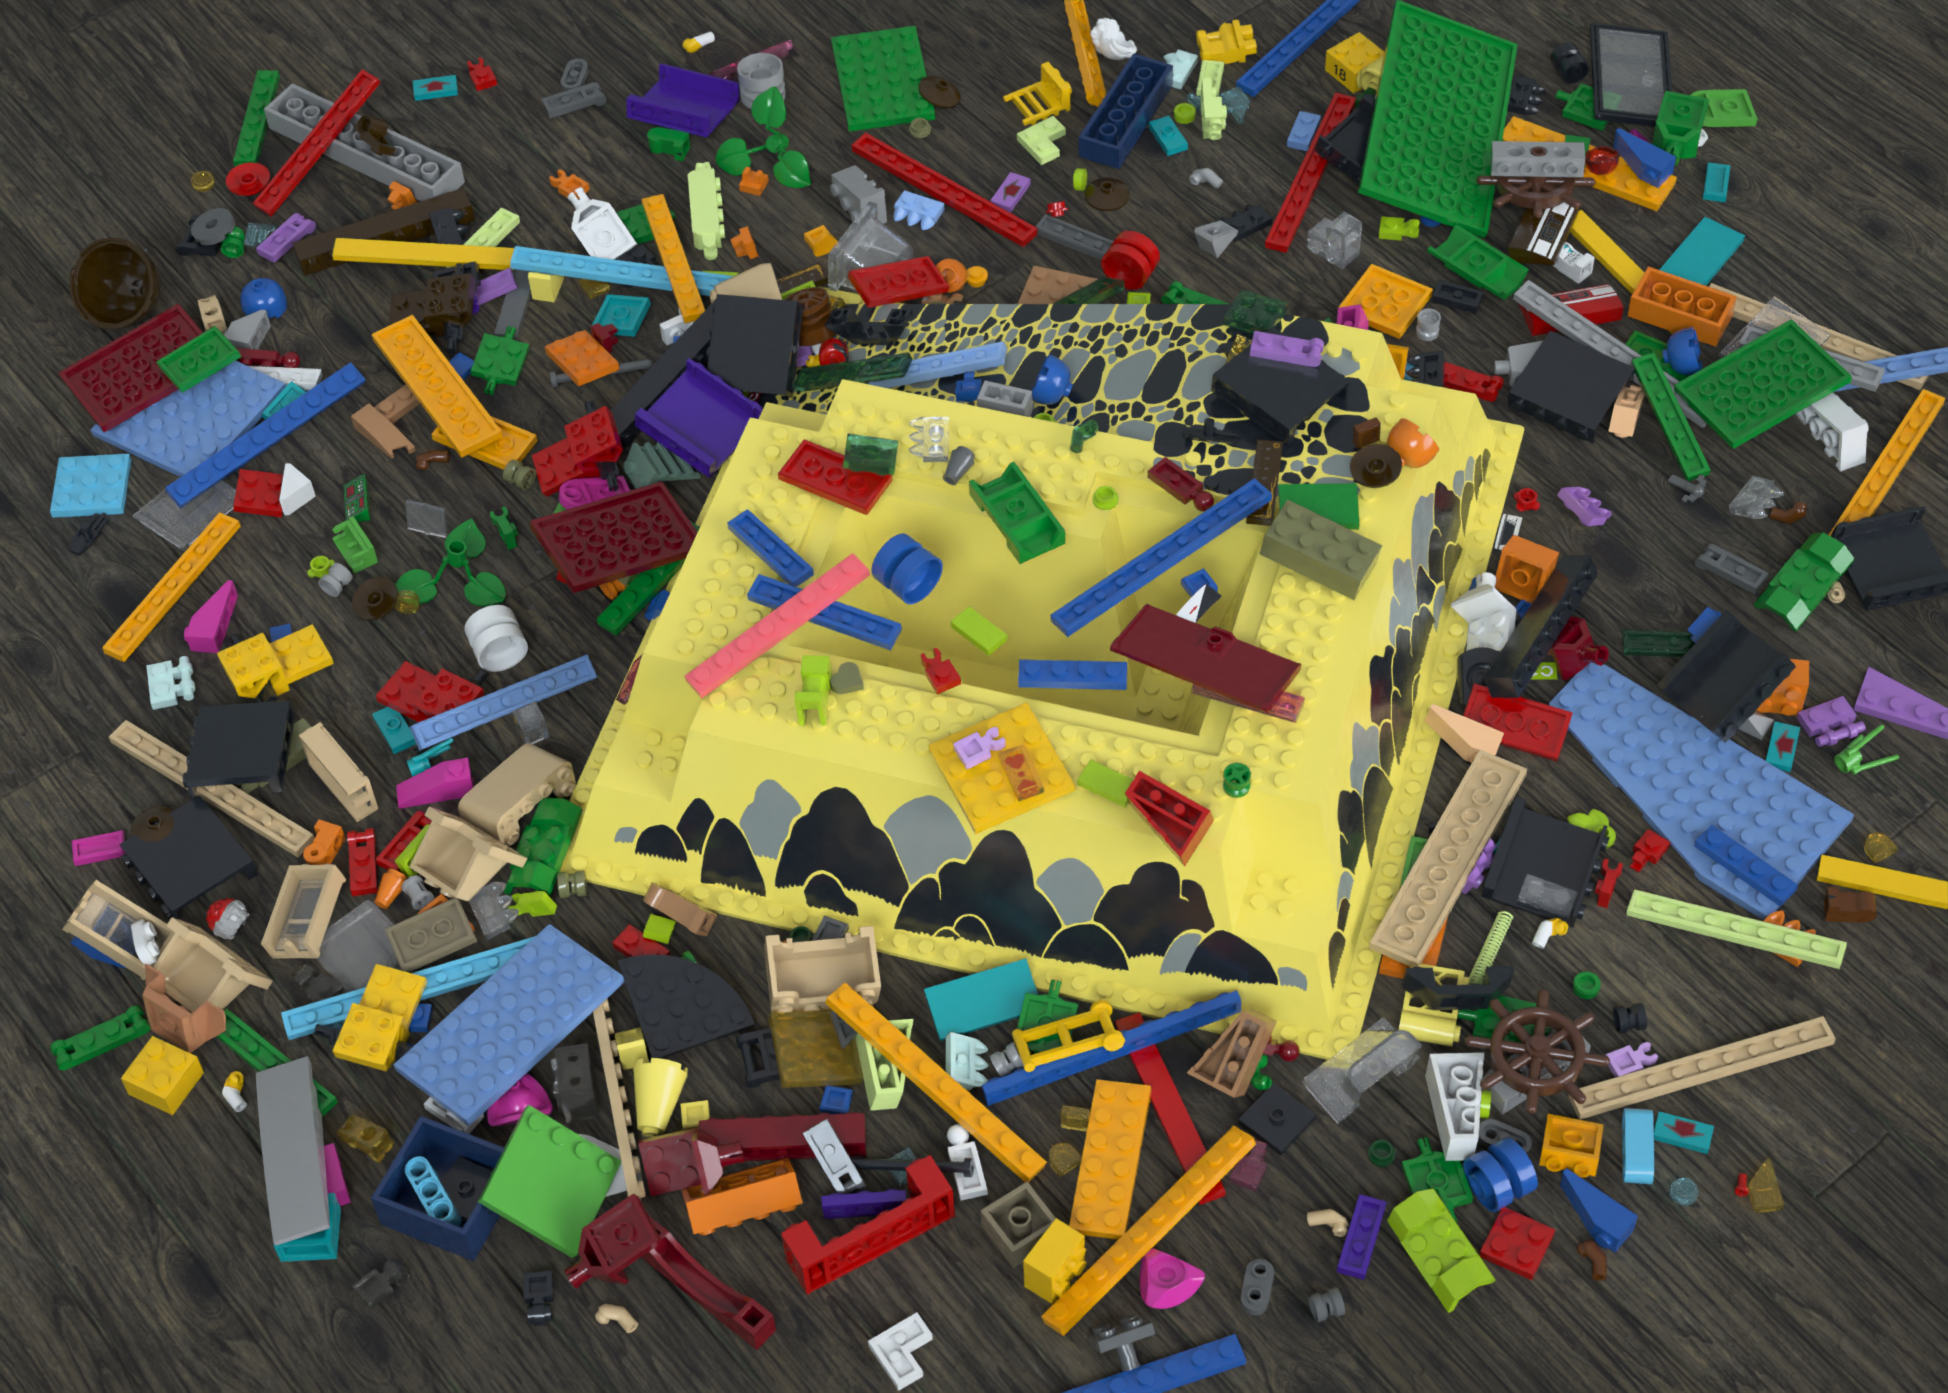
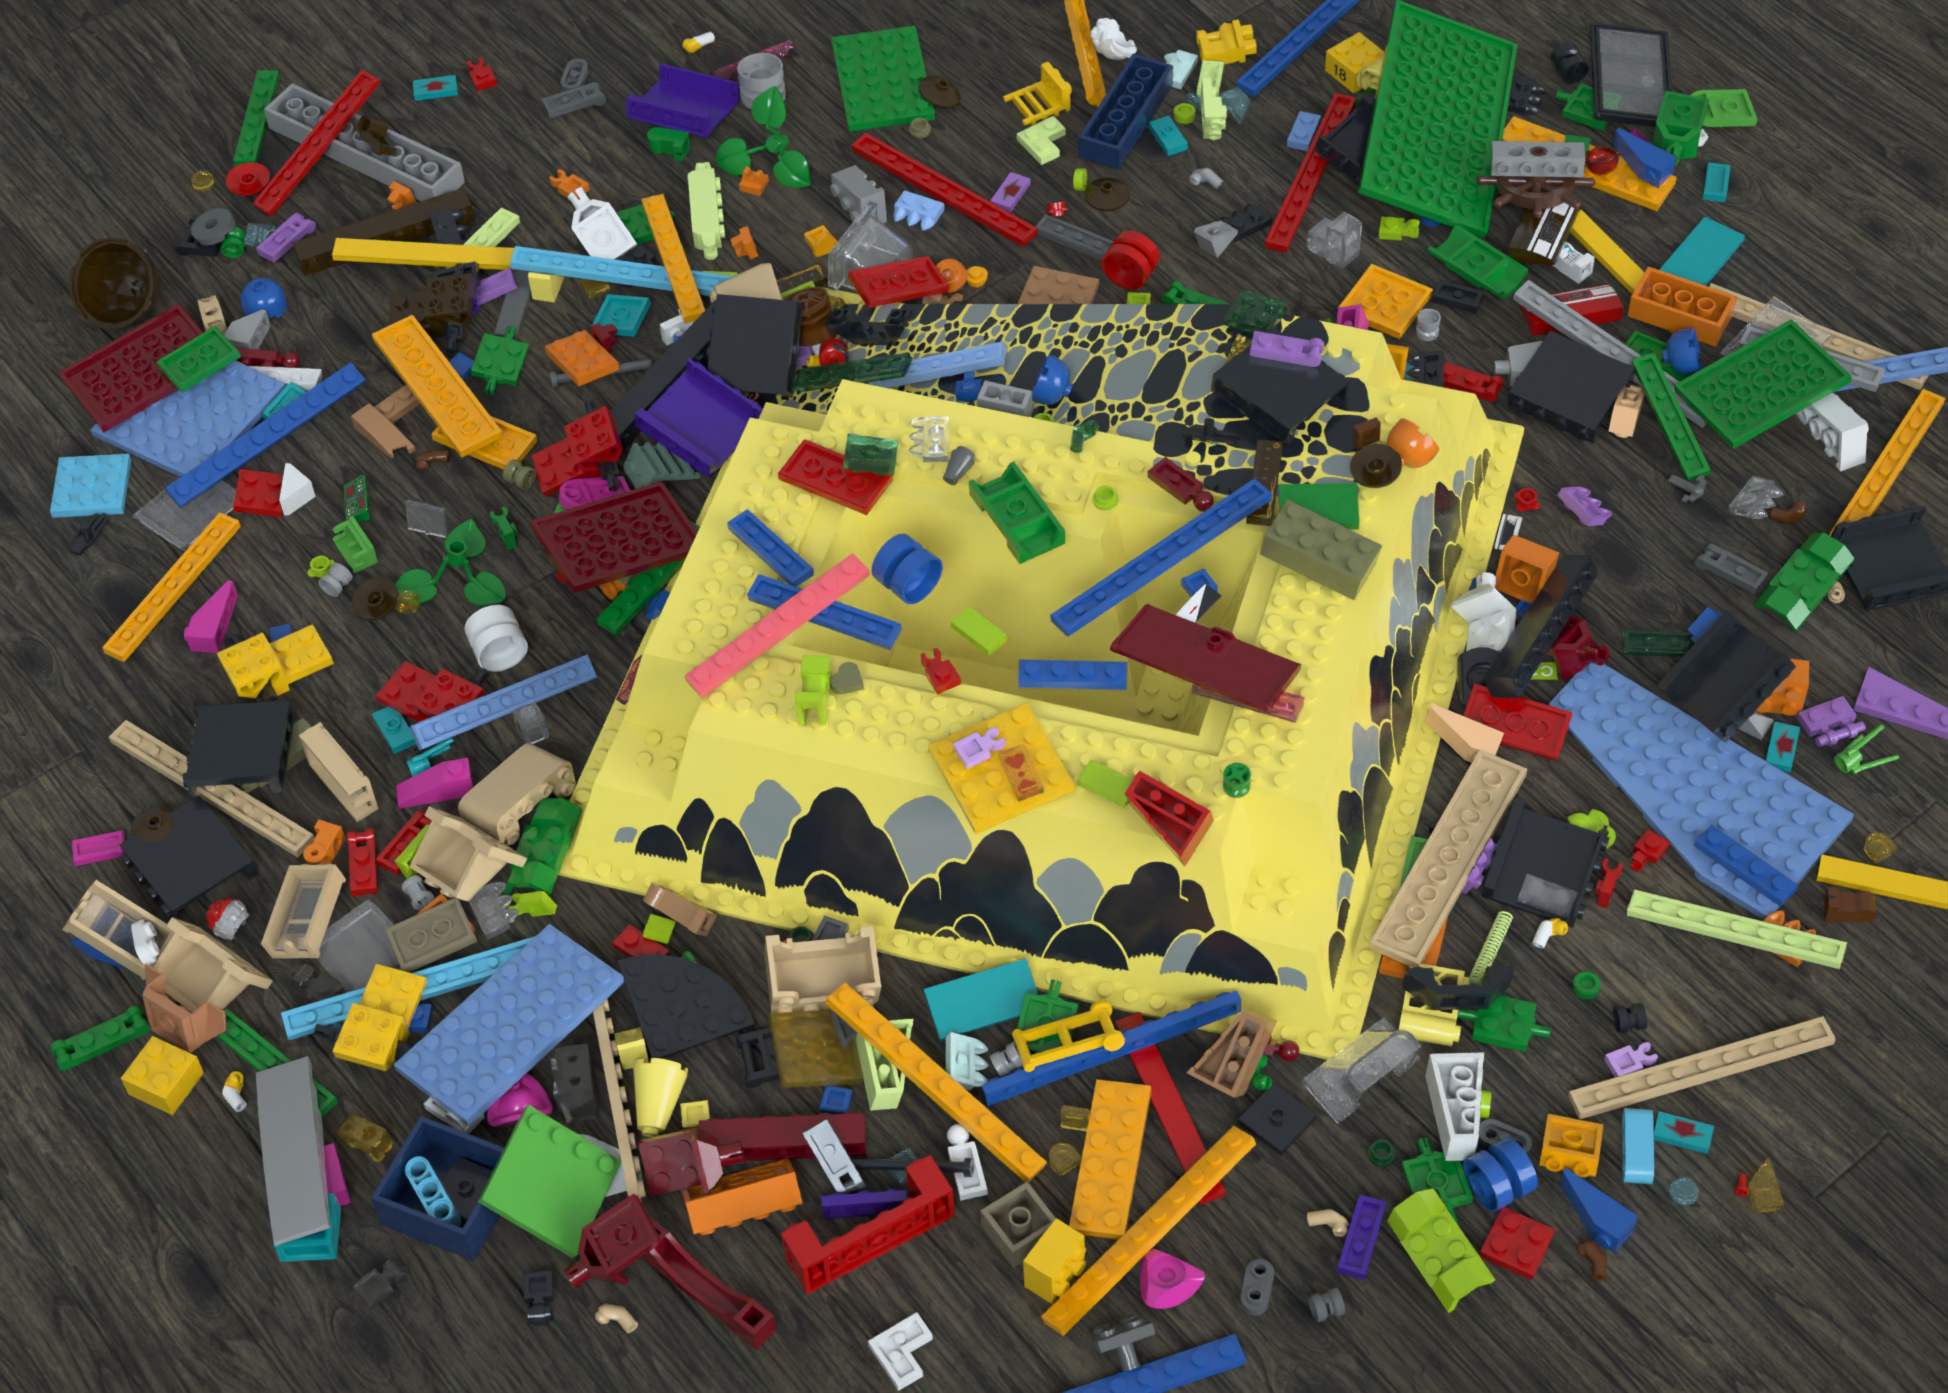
light aqua plate [146,656,195,710] -> none
orange cone [374,869,407,909] -> none
olive wheel [558,870,587,899] -> none
clear green plate [1052,276,1125,304] -> none
clear pink plate [1230,1140,1267,1192] -> none
reddish brown brick [1465,989,1610,1115] -> none

